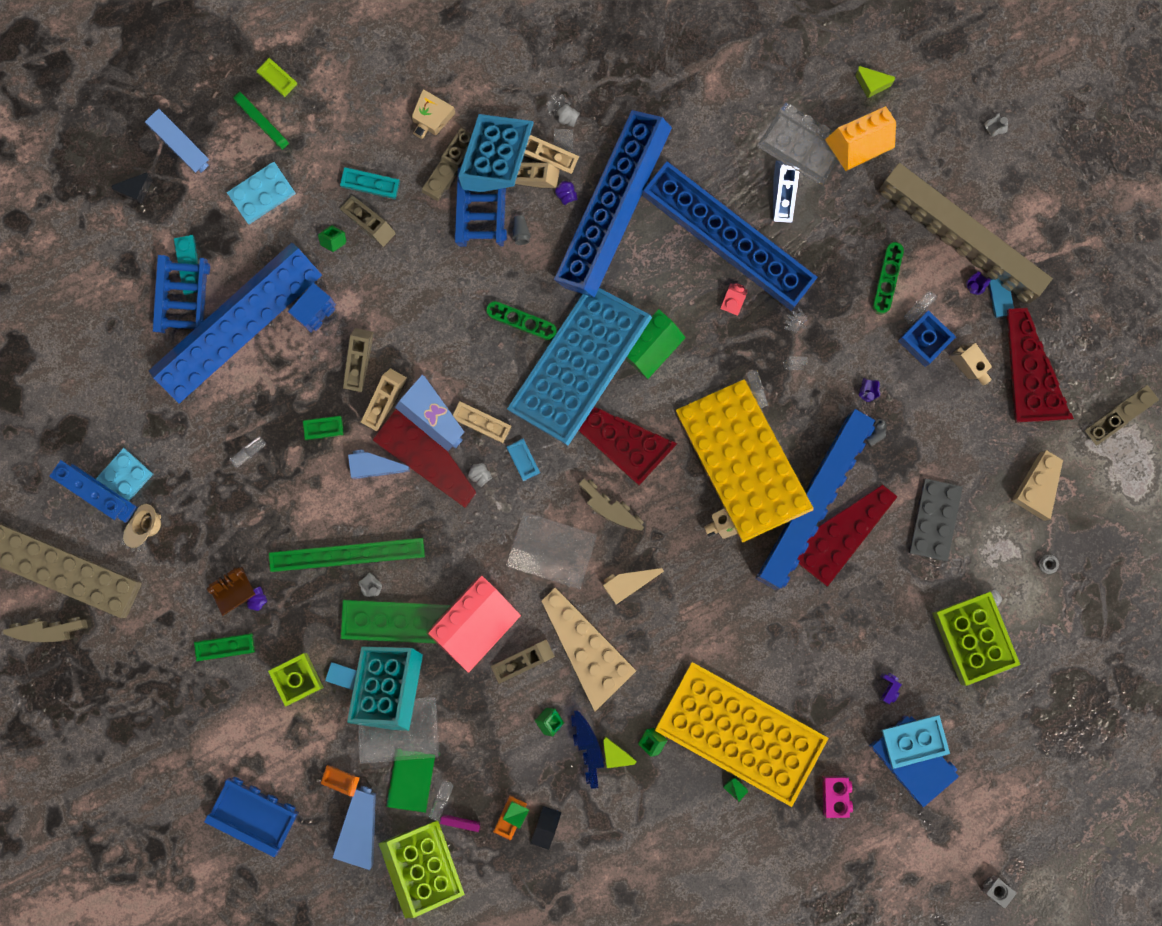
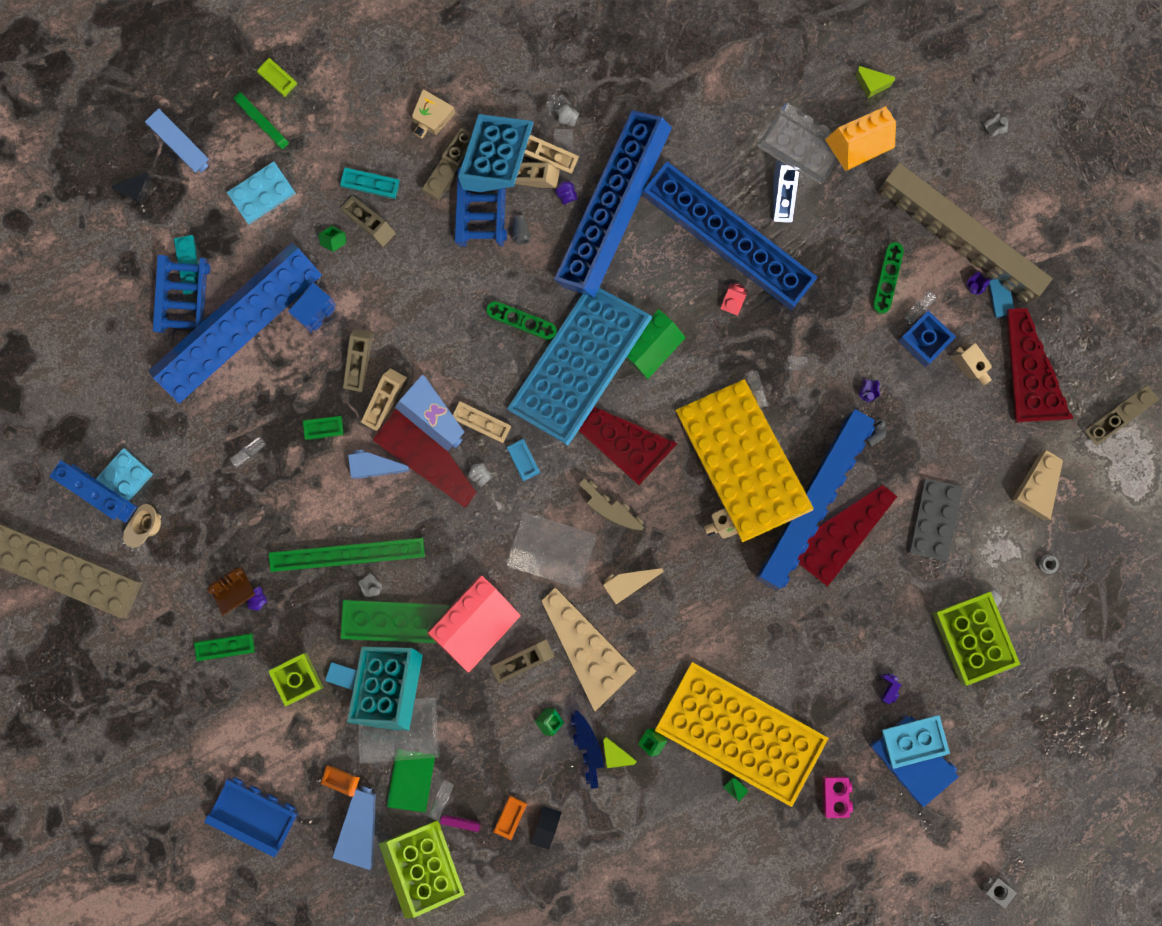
dark tan slope [3,617,88,642] -> none
green slope [503,800,529,829] -> none
clear piece [784,308,807,333] -> none

